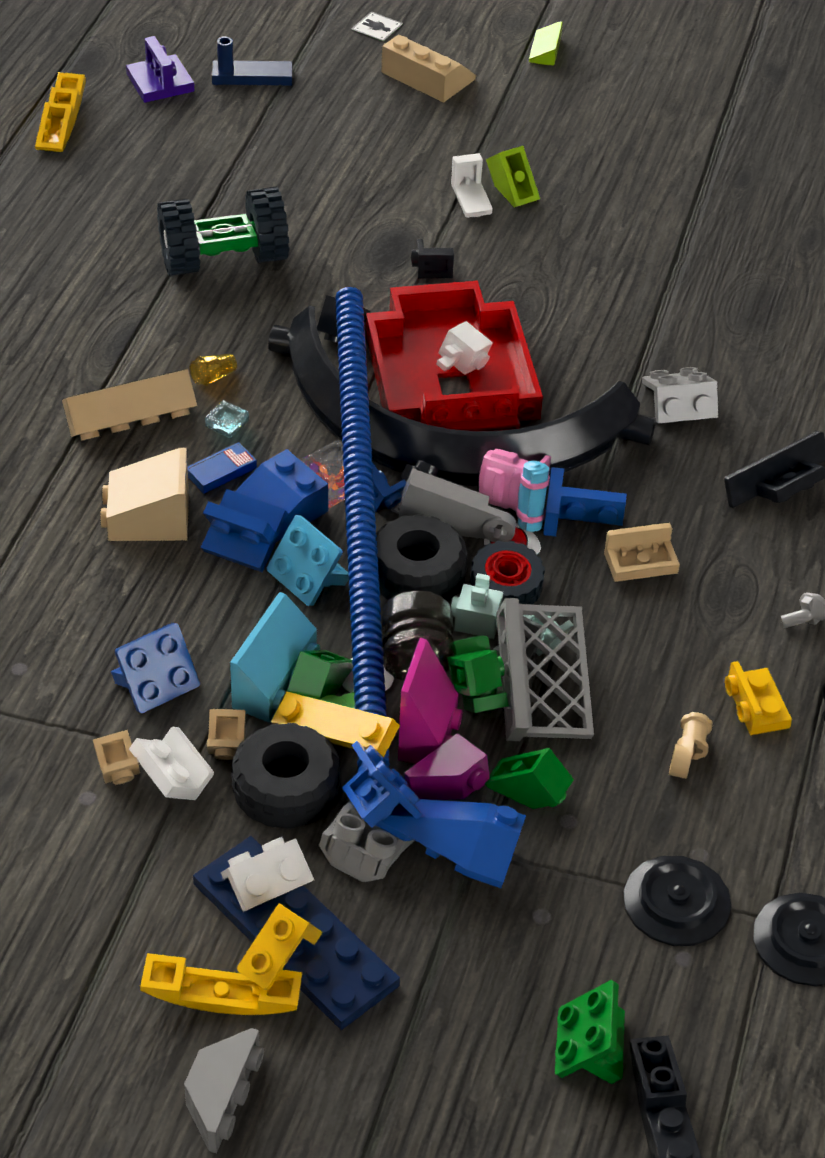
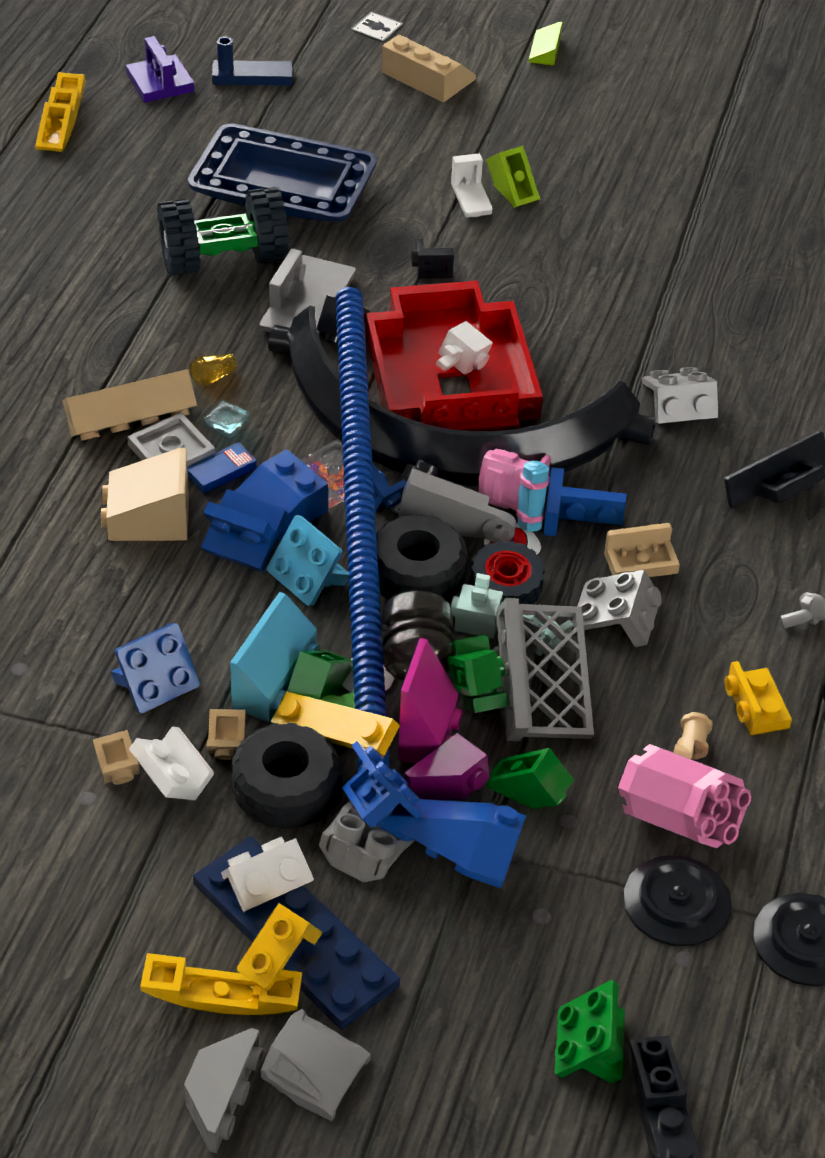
none -> light grey plate [127,412,215,466]
none -> dark blue wedge [188,123,377,221]
none -> light grey bracket [259,248,356,335]
none -> light grey slope [261,1009,371,1121]
none -> light grey bracket [572,570,661,647]
none -> bright pink brick [618,744,752,848]

